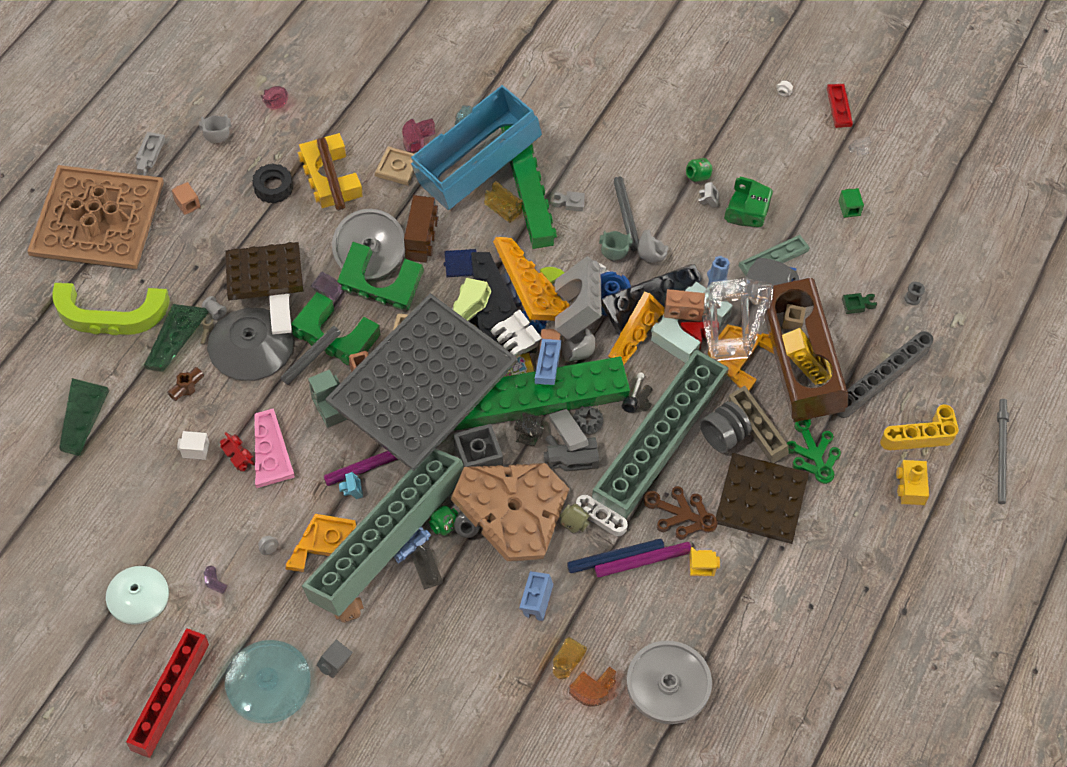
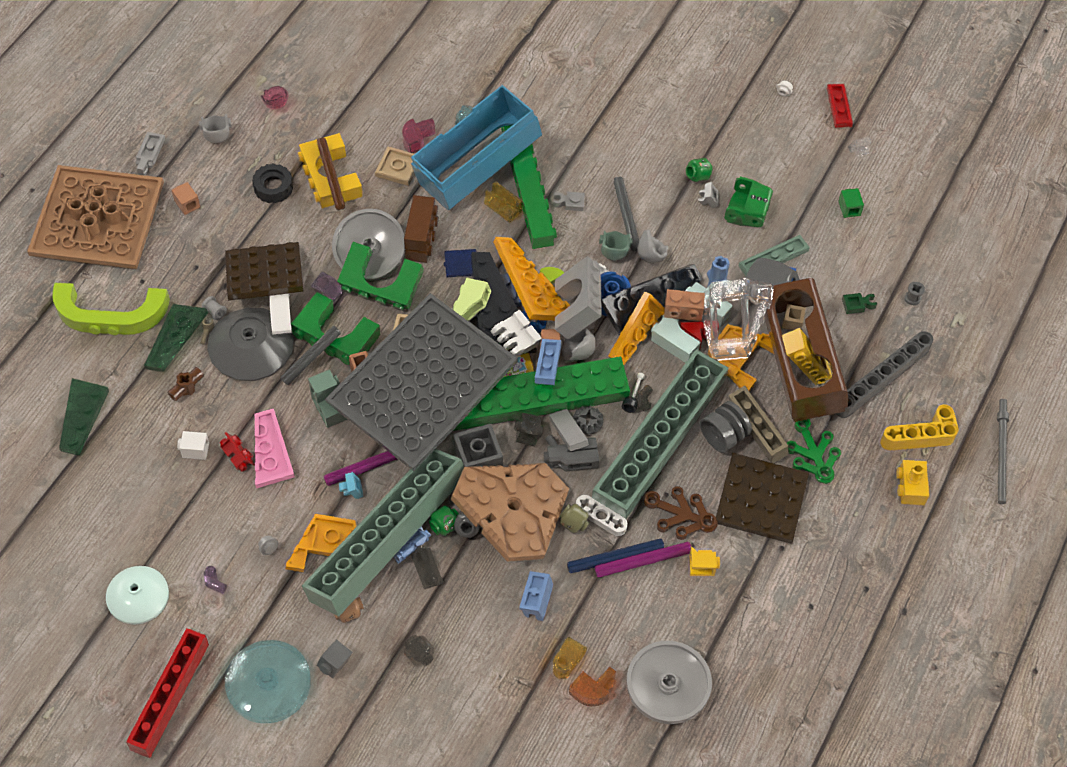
none -> clear smoke head [404,635,435,666]

